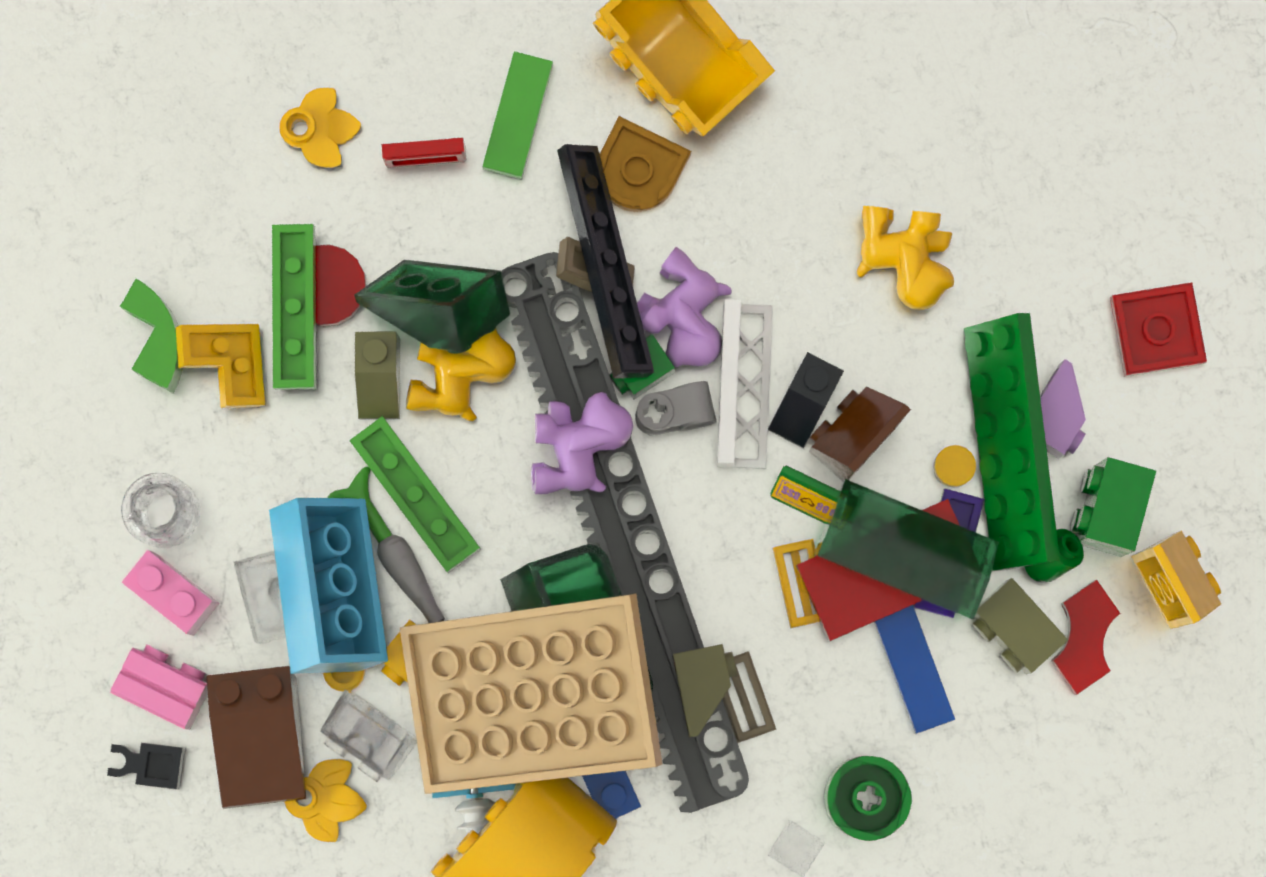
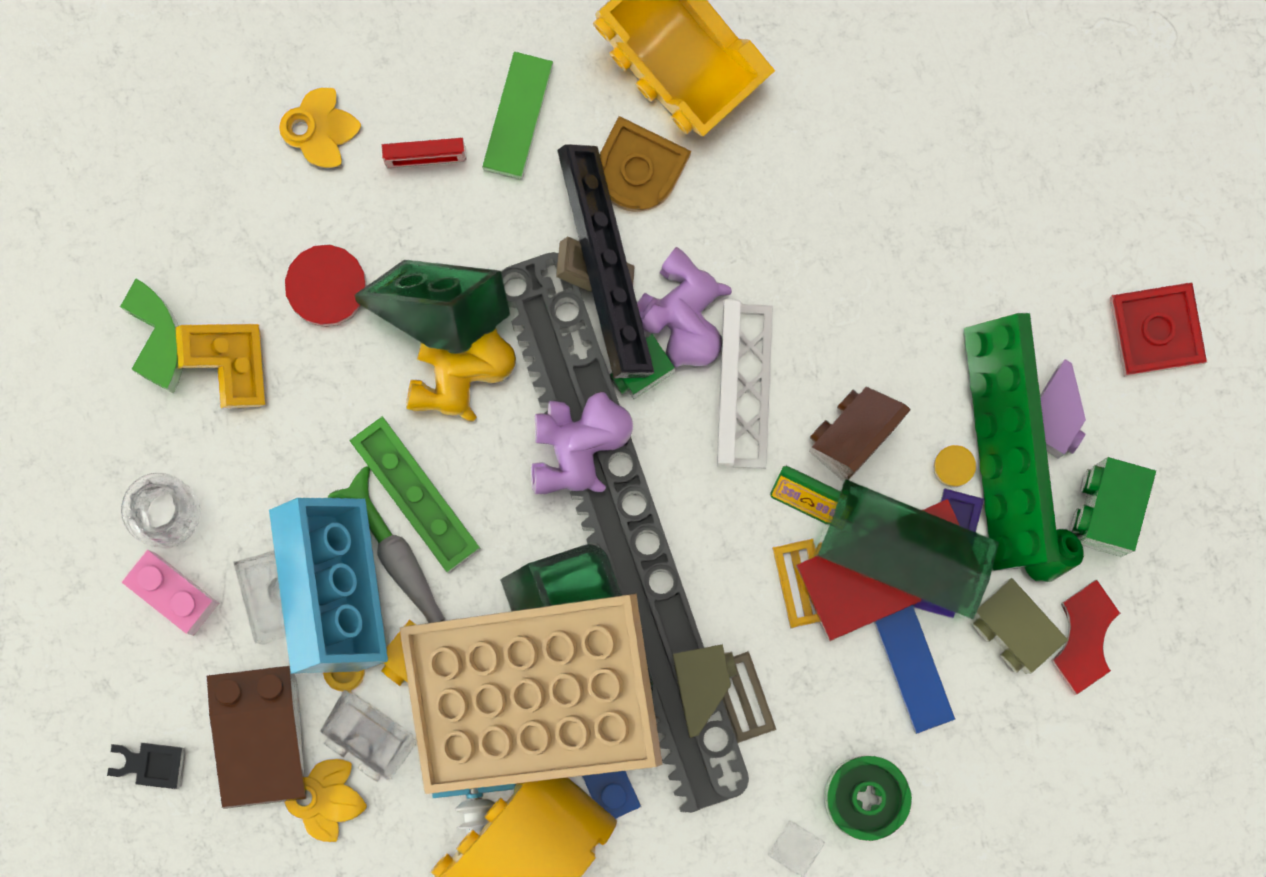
bright pink brick [110,644,208,730] -> none
bright green plate [272,224,316,390] -> none
olive slope [355,331,400,419] -> none
light grey piece [635,381,717,435] -> none
black slope [768,352,844,449] -> none
yellow animal [857,206,954,310] -> none
yellow slope [1131,530,1221,629] -> none

